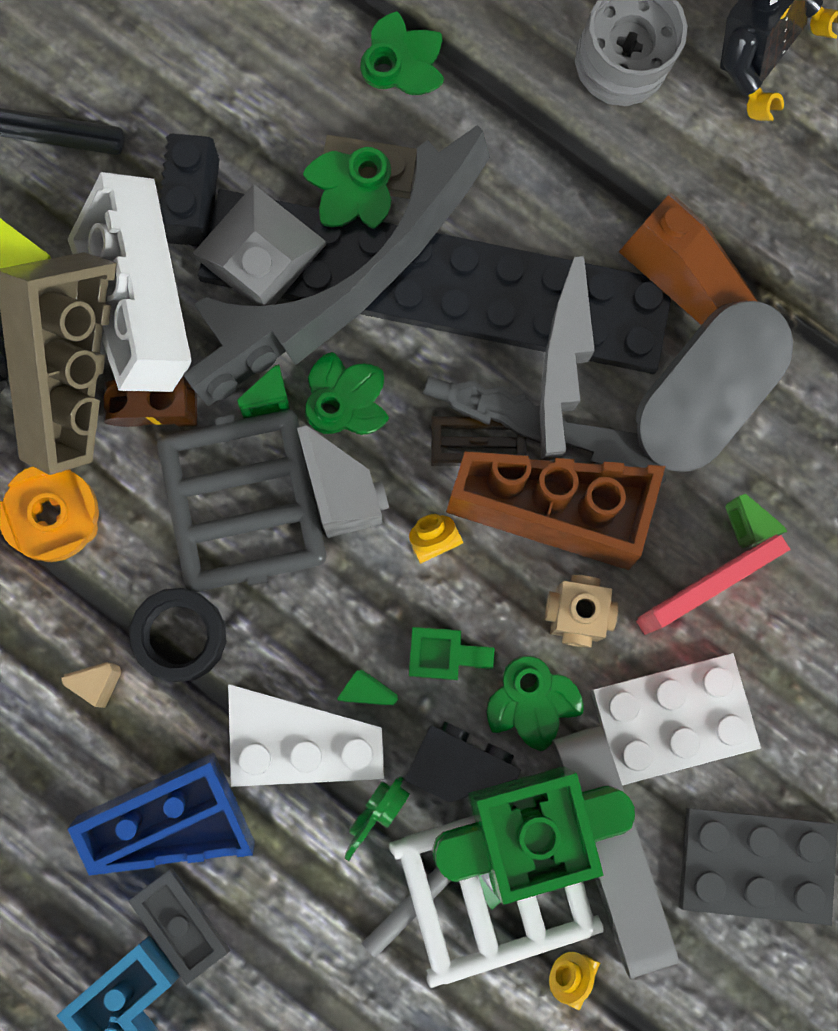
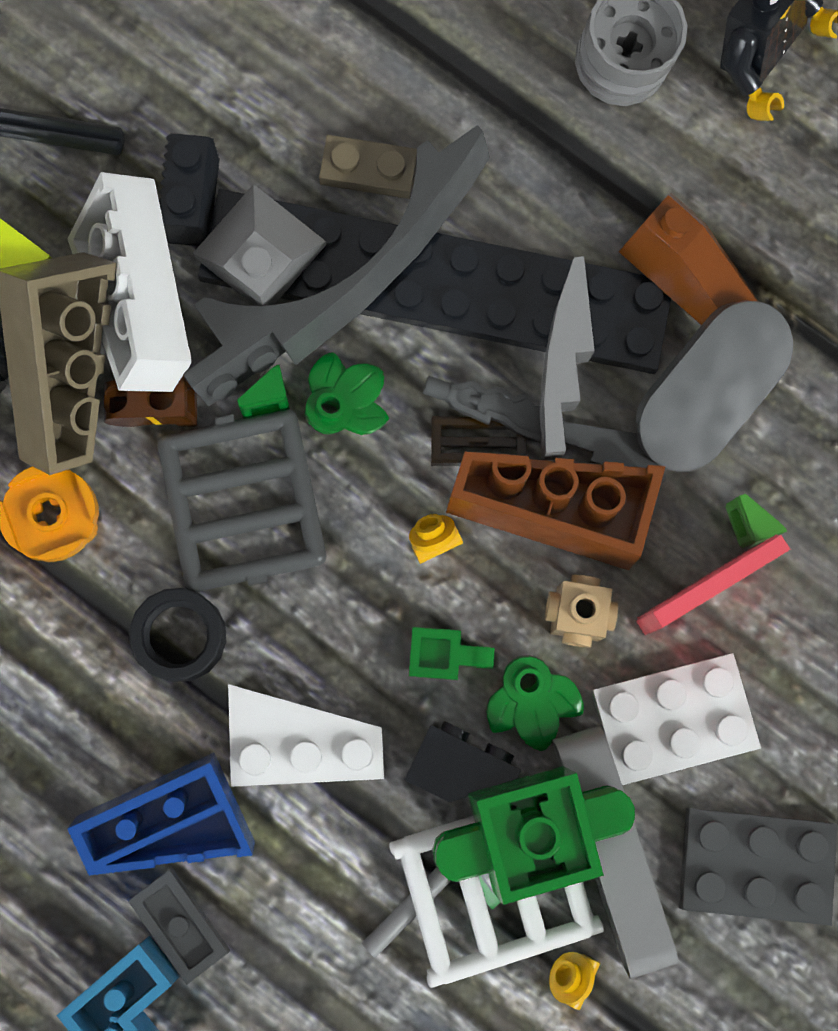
tan slope [61,662,121,708] -> none
light grey slope [297,425,389,538] -> none
green plate [303,147,392,229] -> none
green slope [337,669,399,705] -> none
green plate [345,776,410,862] -> none
green plate [360,11,444,95] -> none

